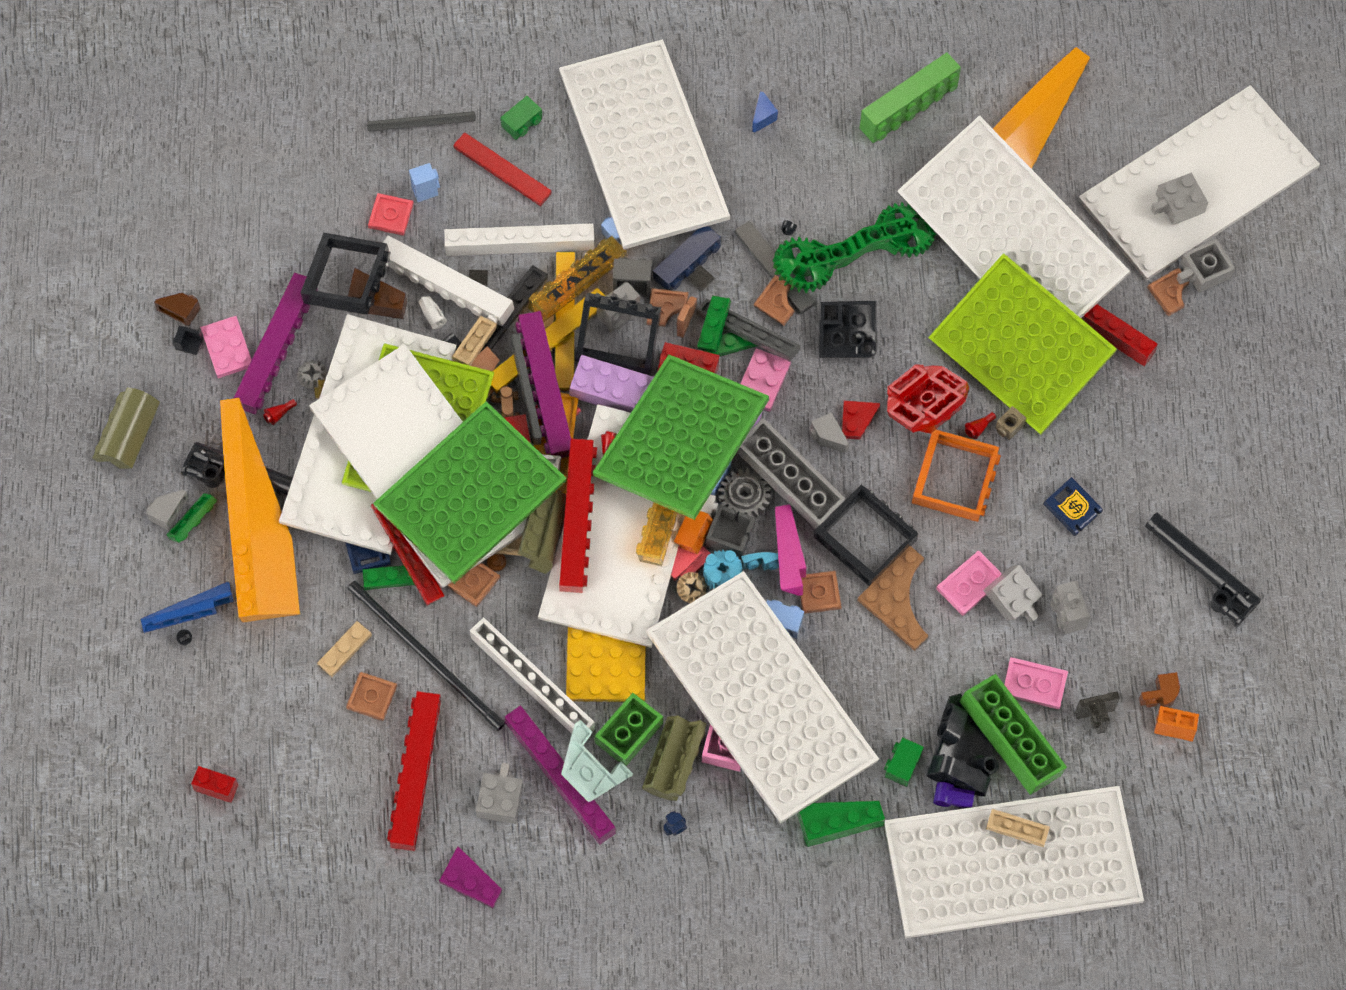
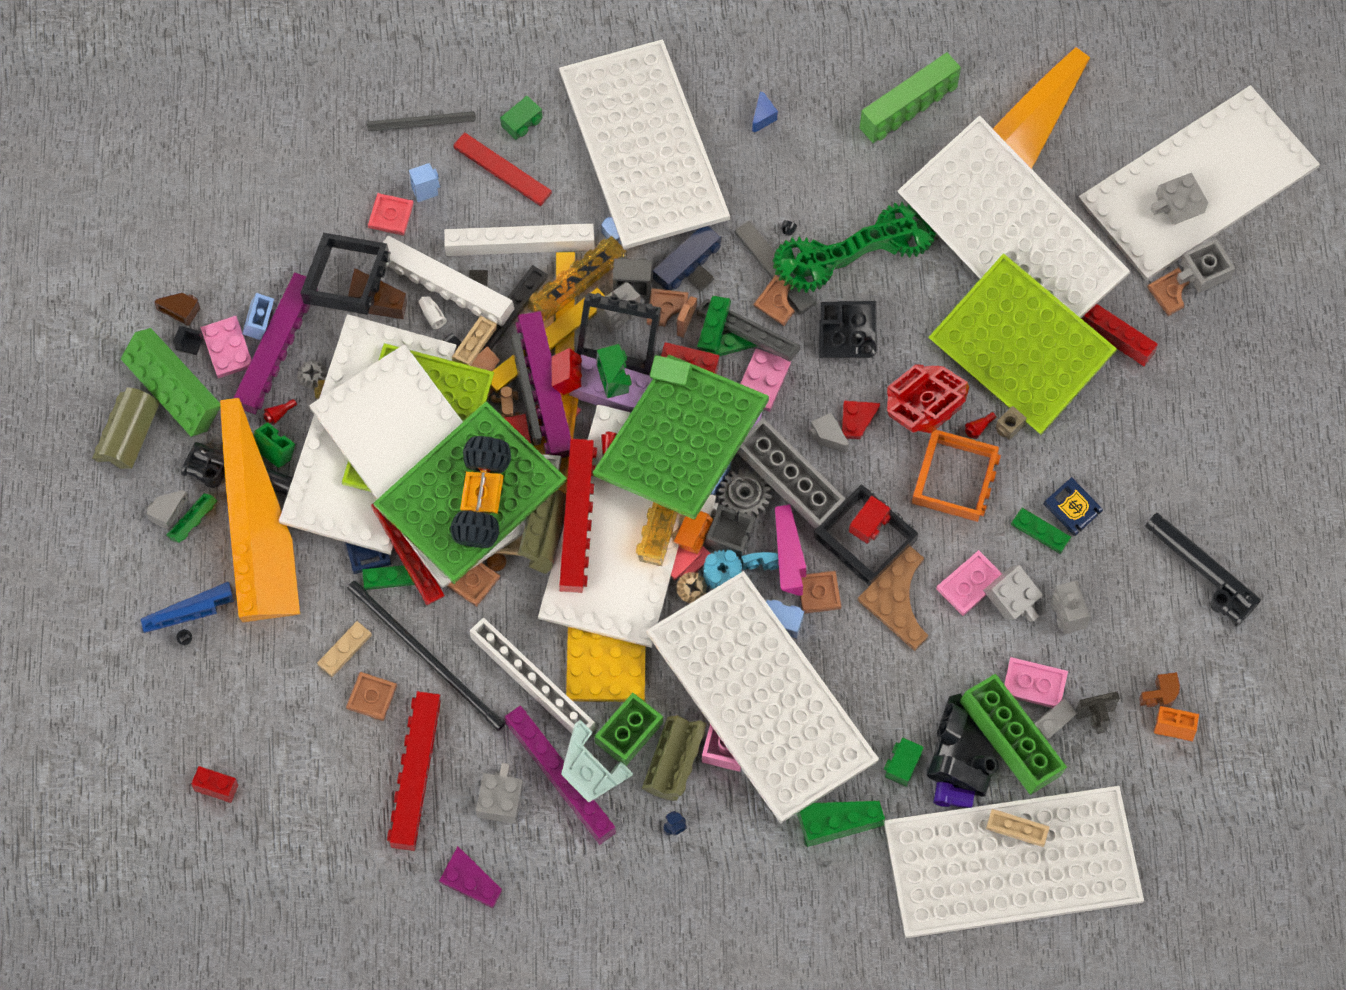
none -> bright green brick [121,328,221,437]
none -> light blue brick [242,293,274,340]
none -> green brick [253,422,295,468]
none -> black plate [451,436,511,548]
none -> red brick [552,348,582,396]
none -> green slope [596,344,632,399]
none -> bright green slope [650,355,692,387]
none -> red brick [849,496,891,544]
none -> green plate [1011,508,1071,554]
none -> light grey slope [1034,698,1077,739]

